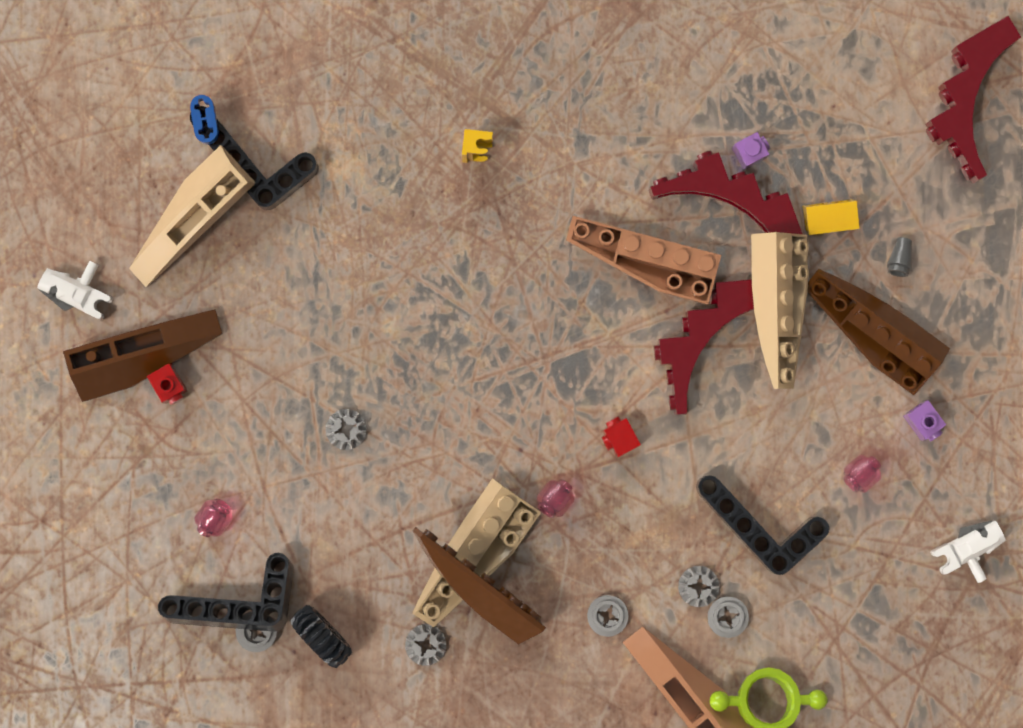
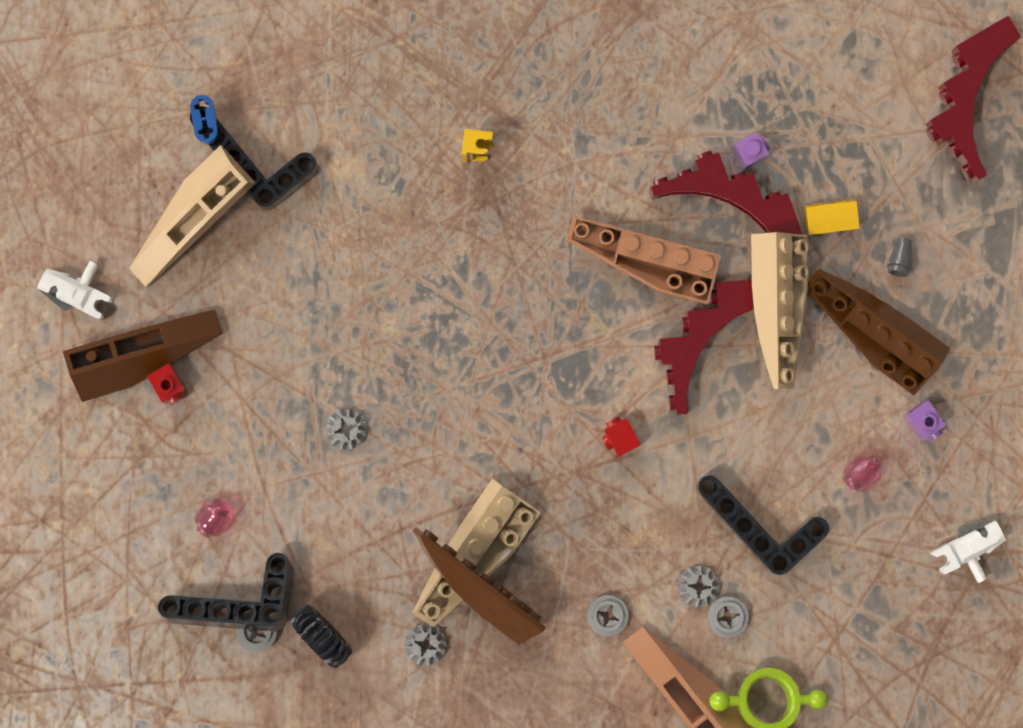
clear pink head [537,479,575,518] -> none

